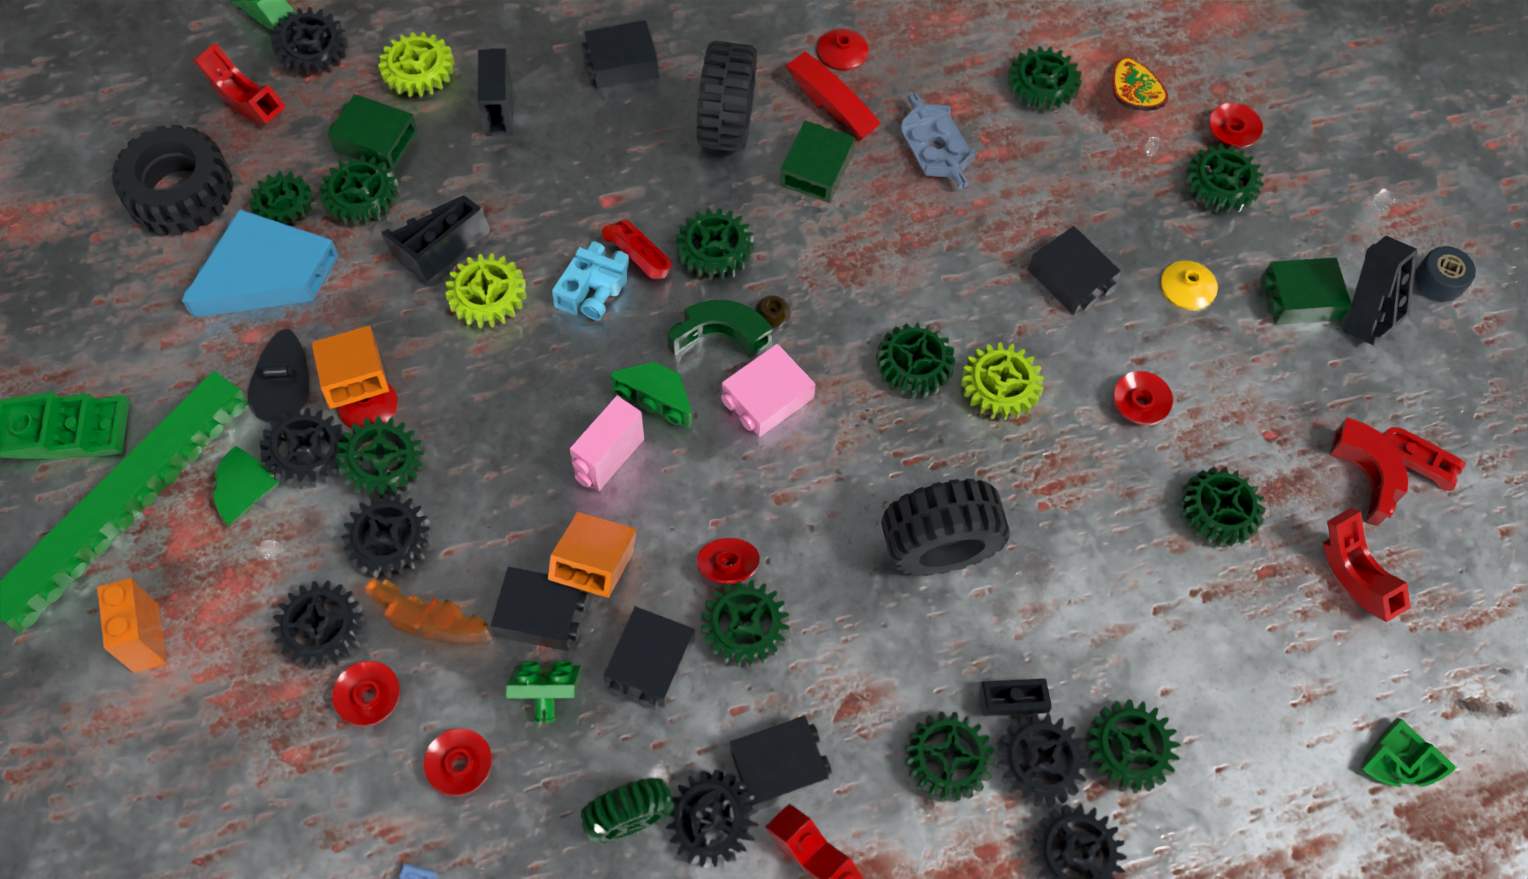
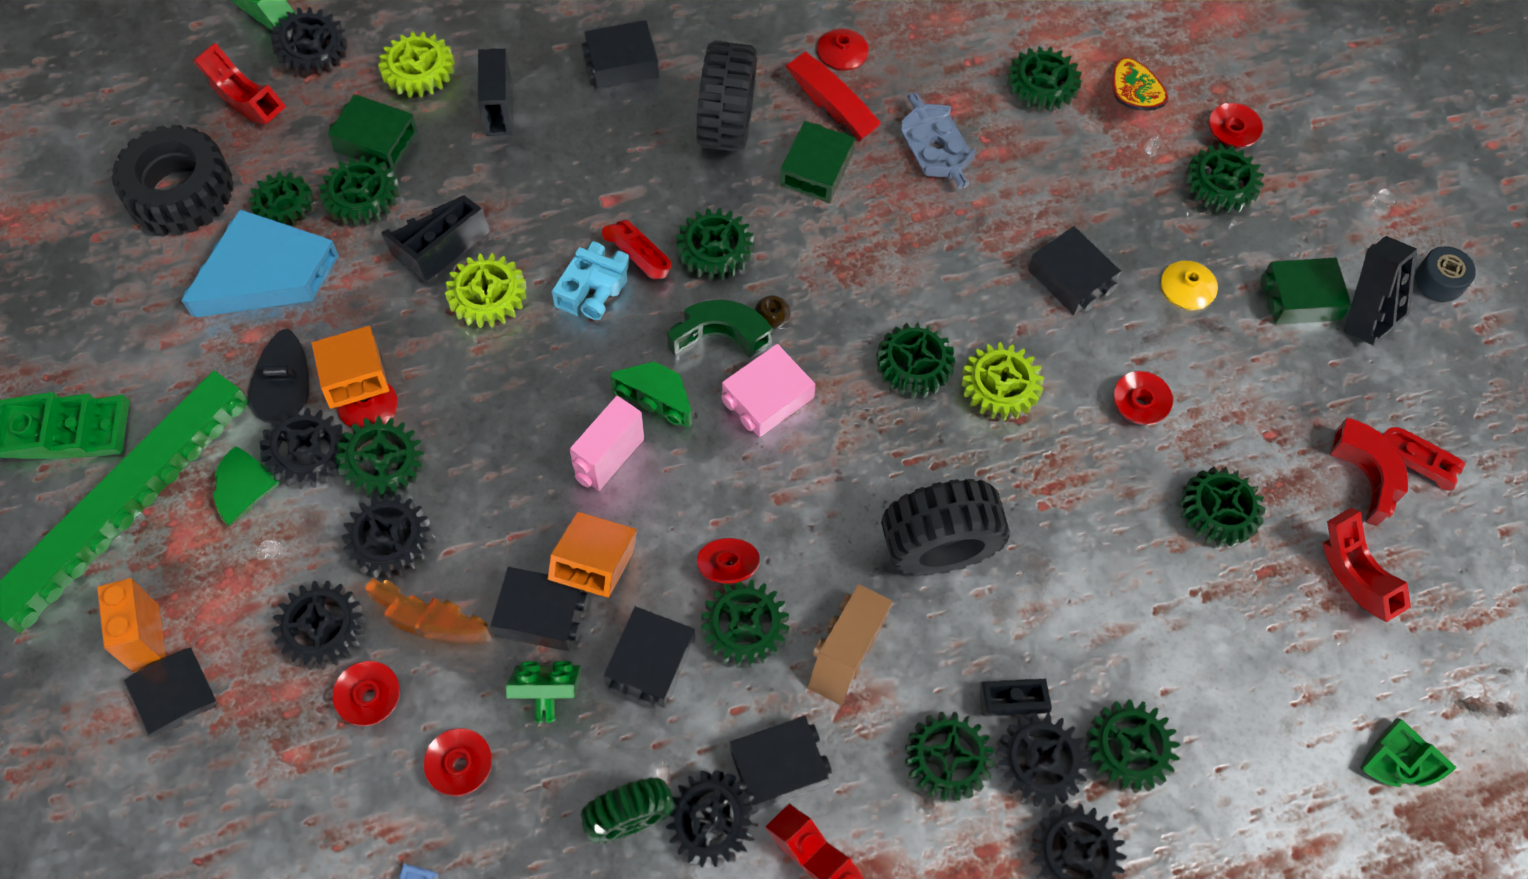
none -> black slope [124,647,217,738]
none -> medium nougat wedge [807,584,893,706]

